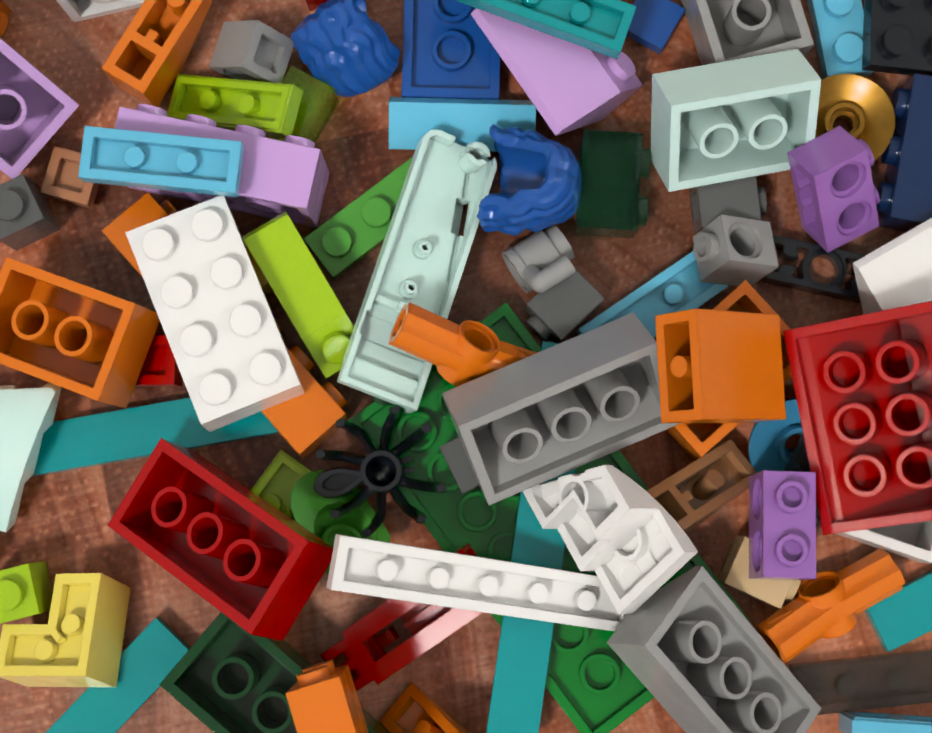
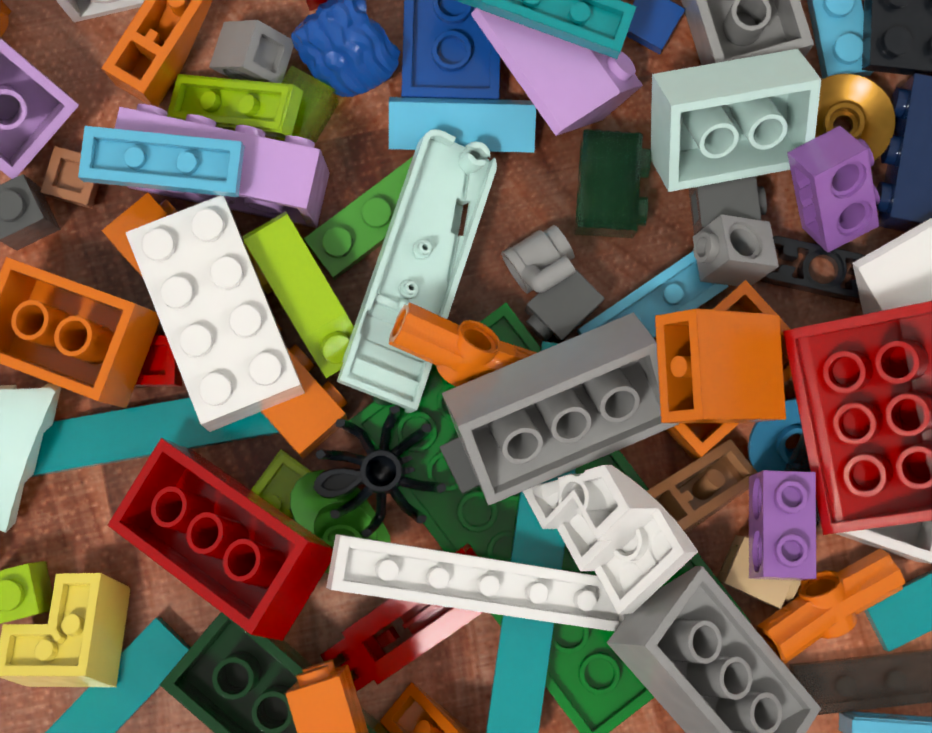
blue hair [477,124,582,236] -> none

